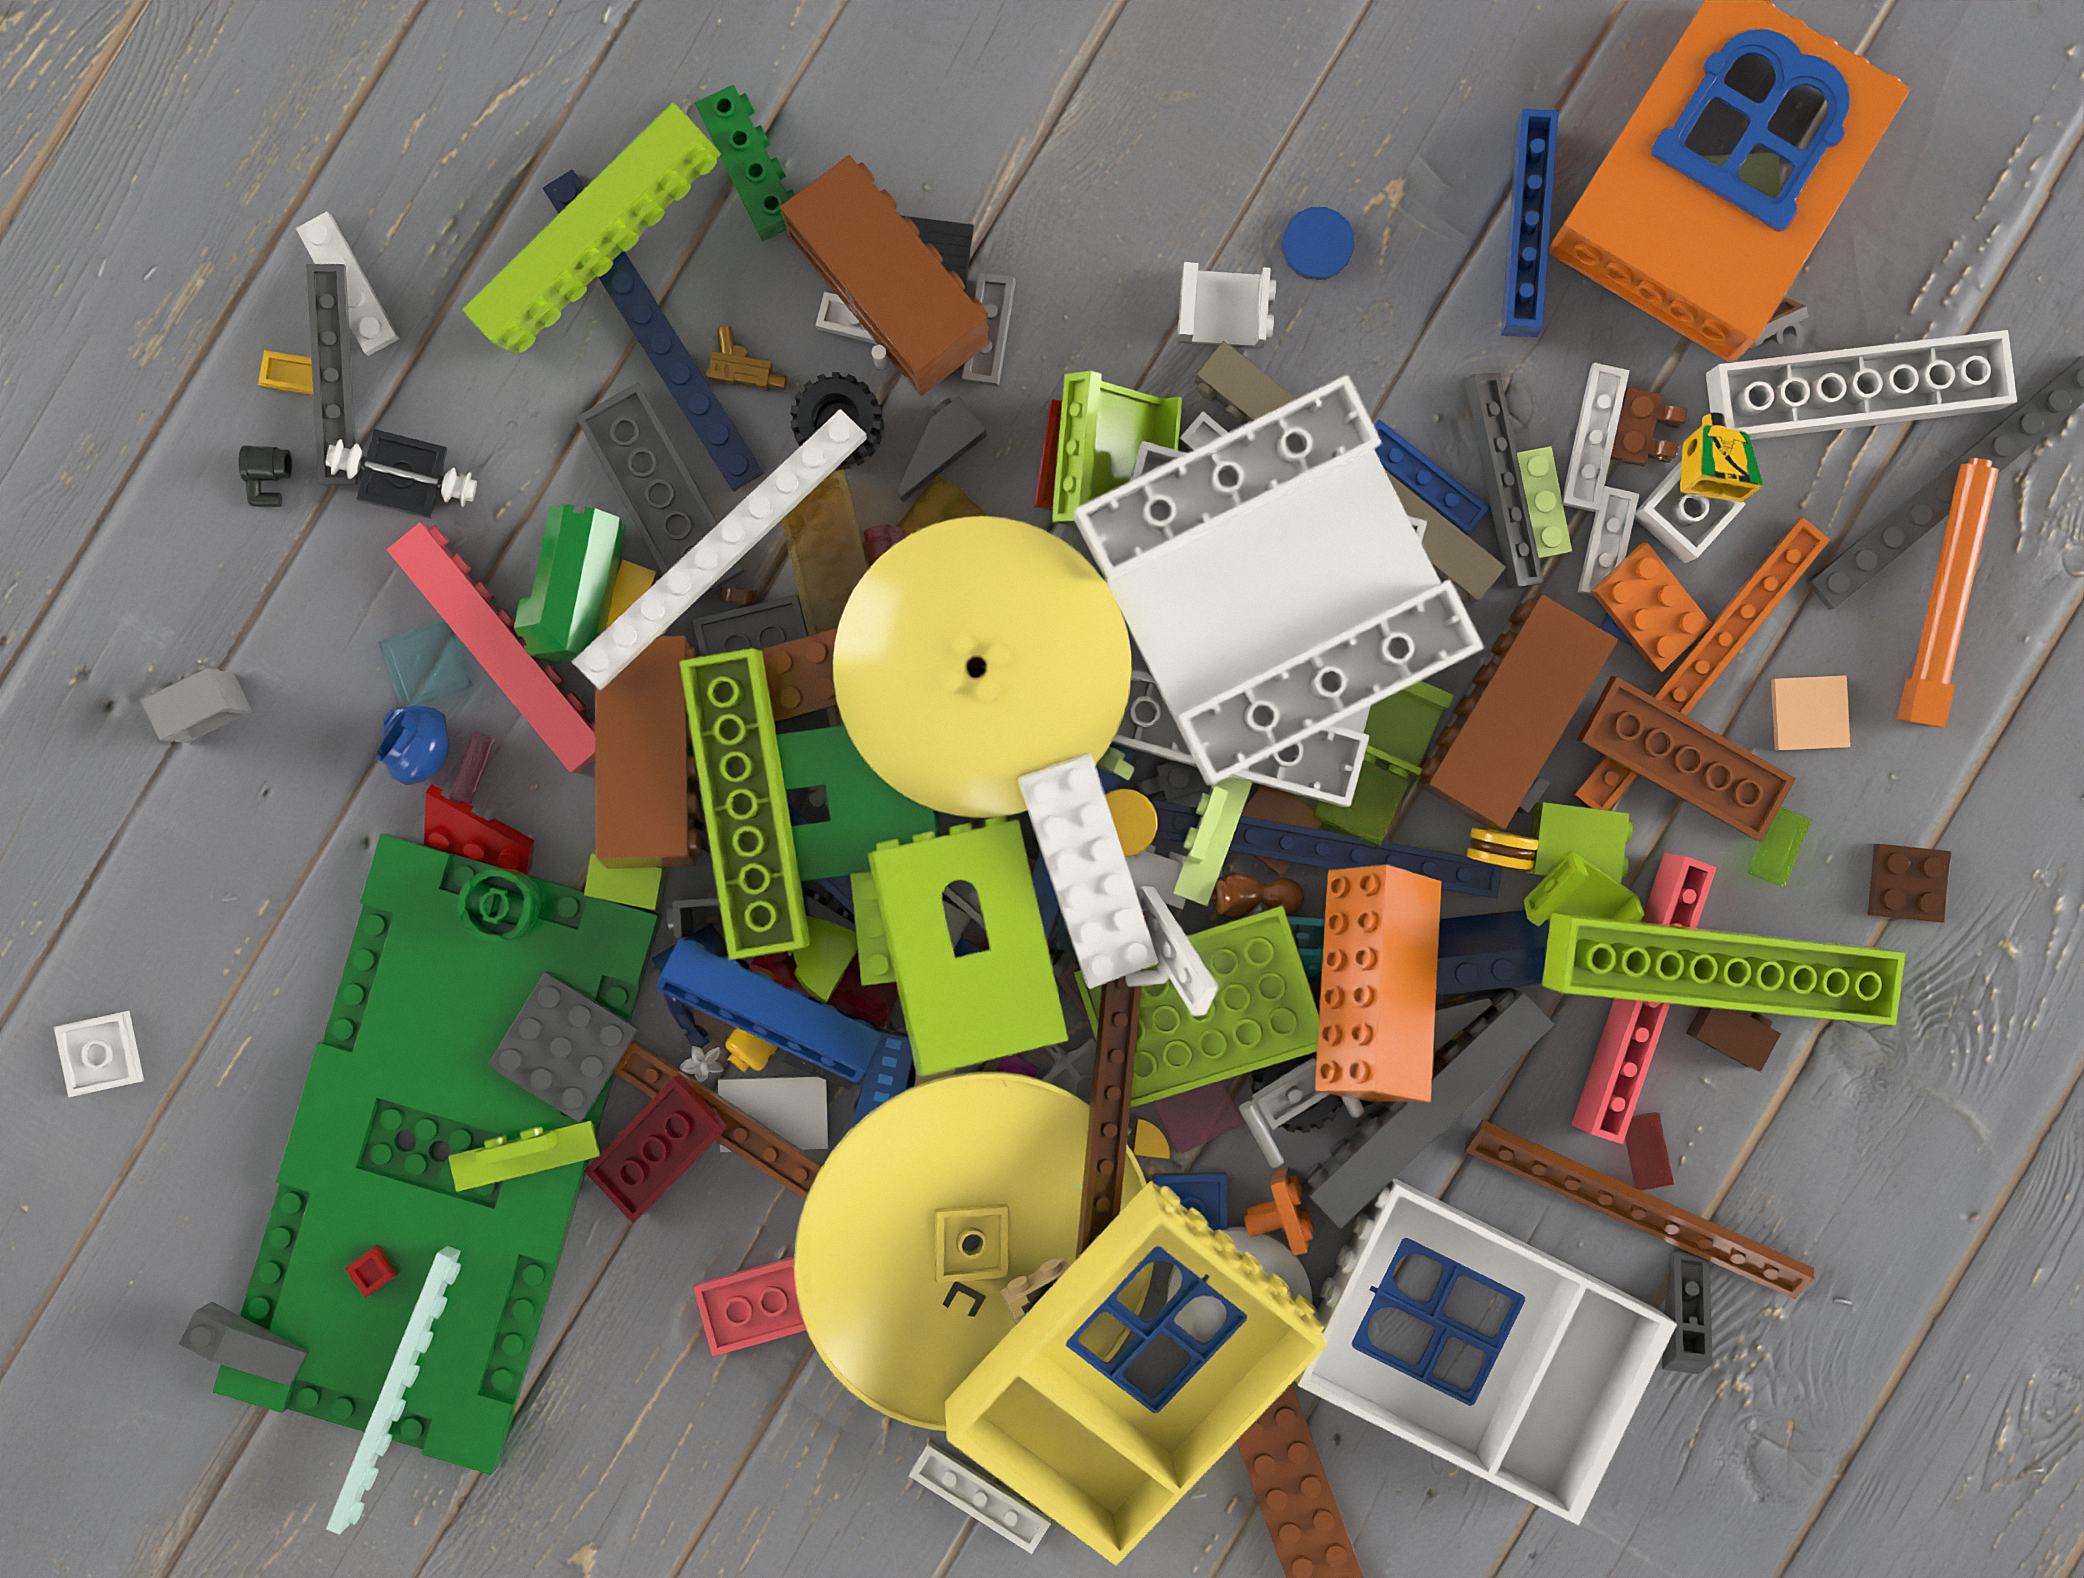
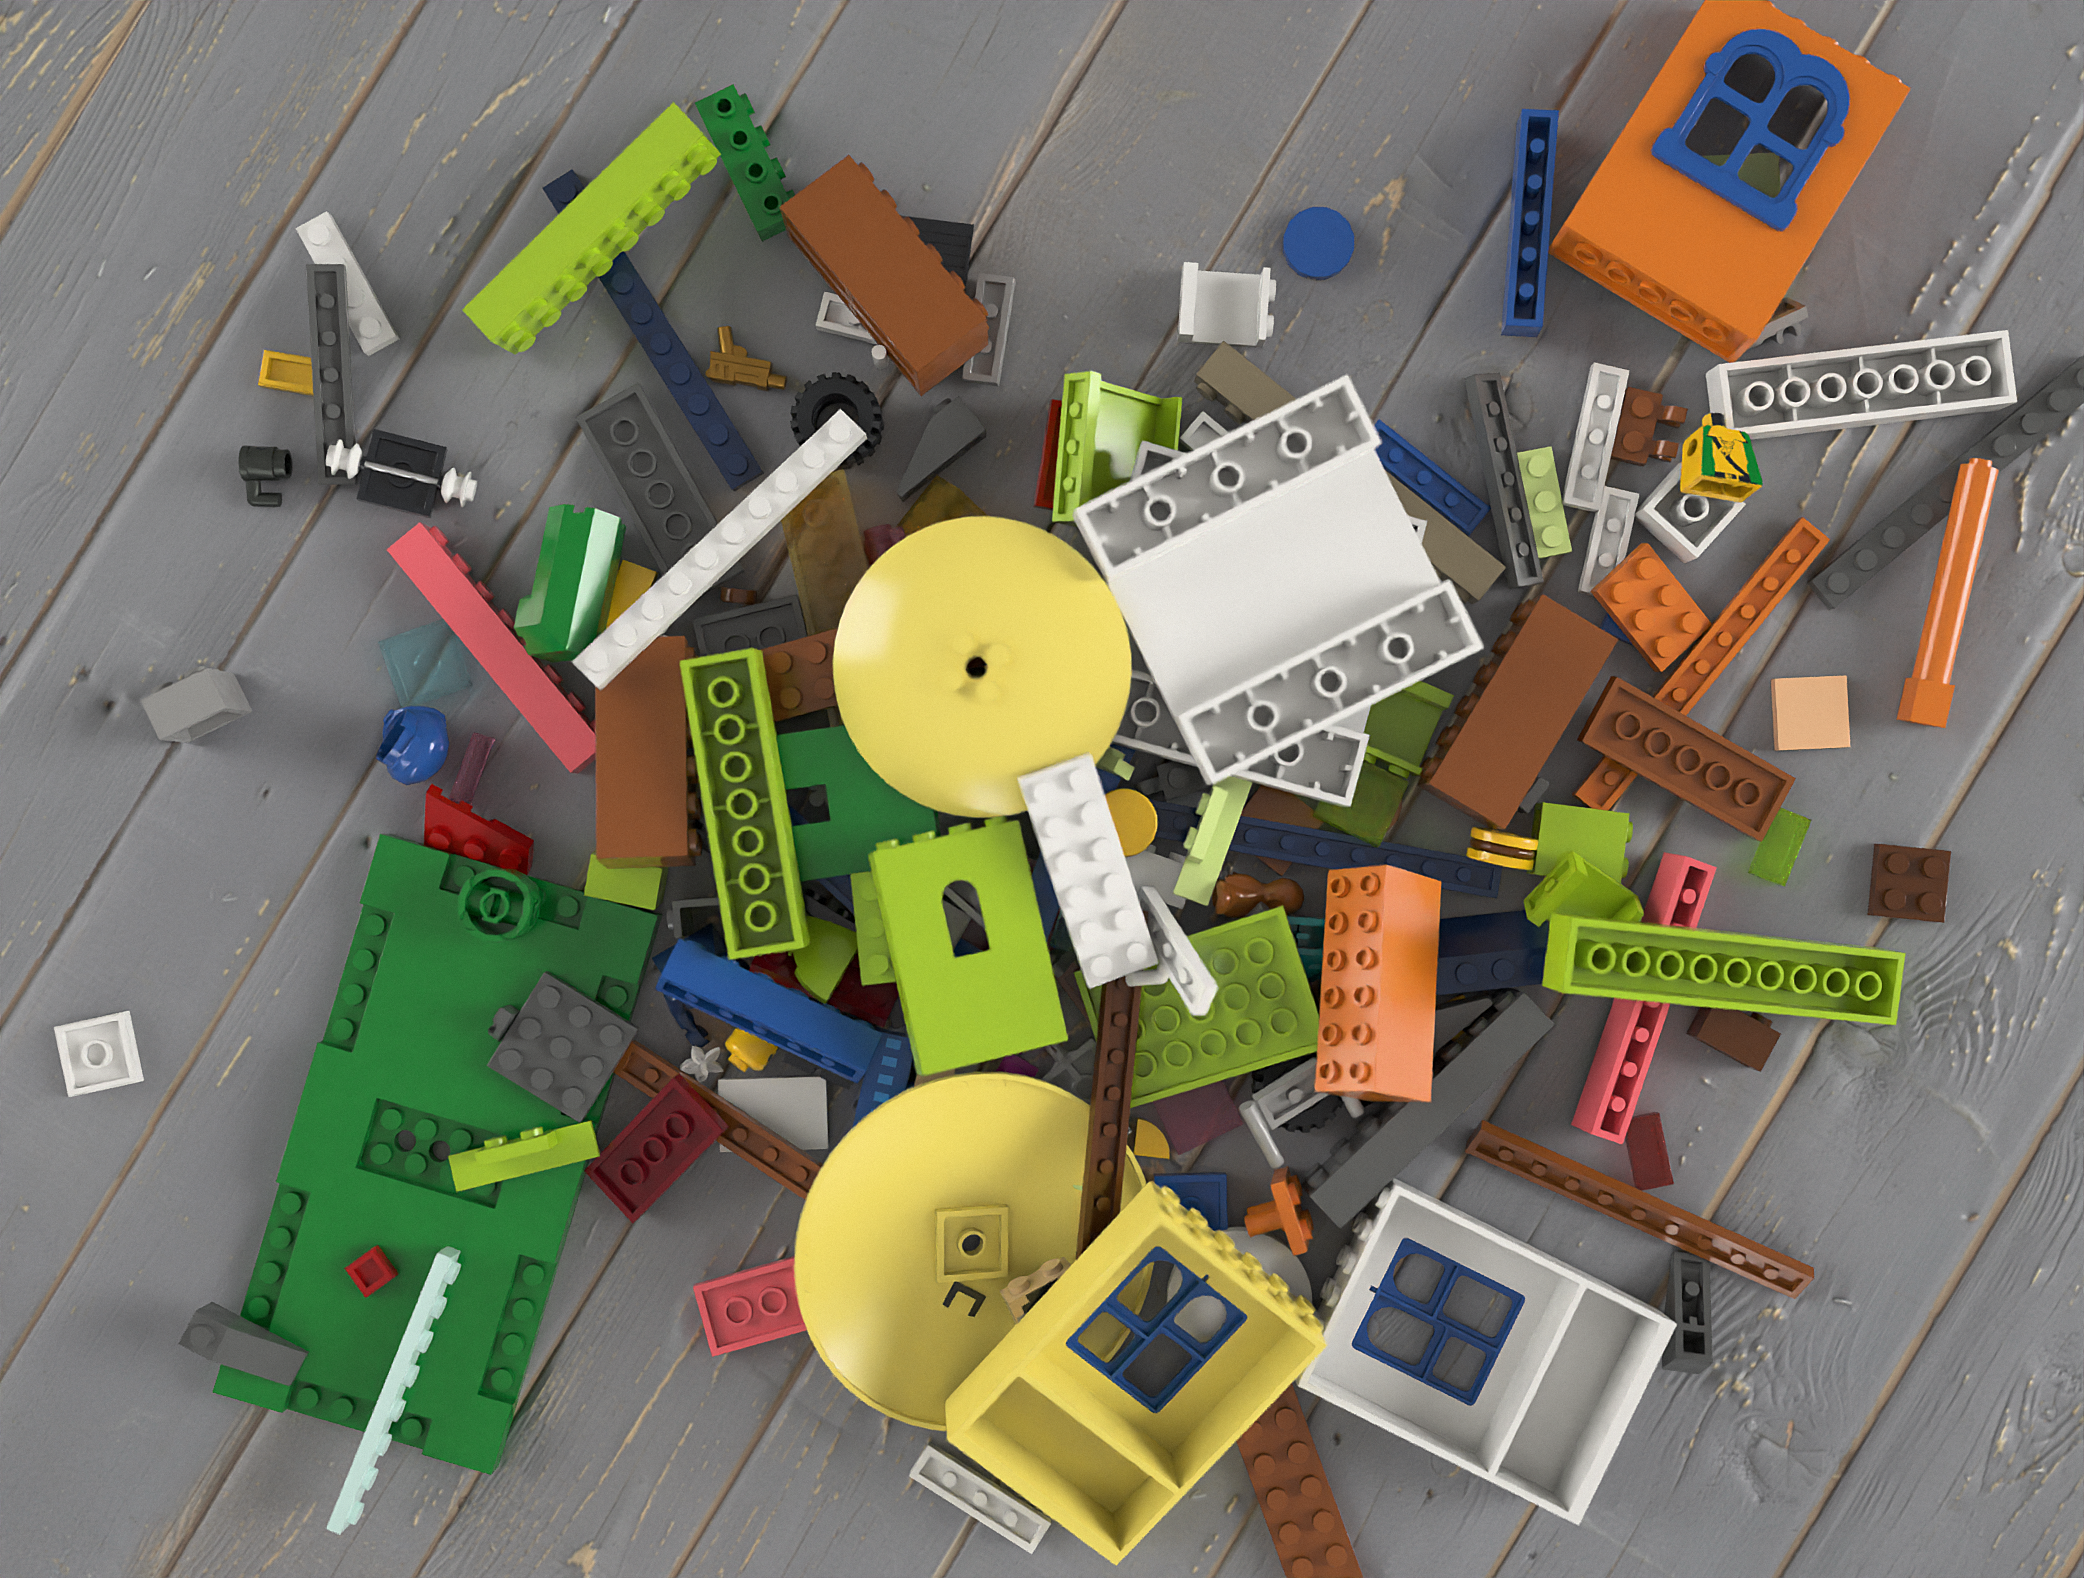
none -> dark grey tile [488,1005,520,1042]

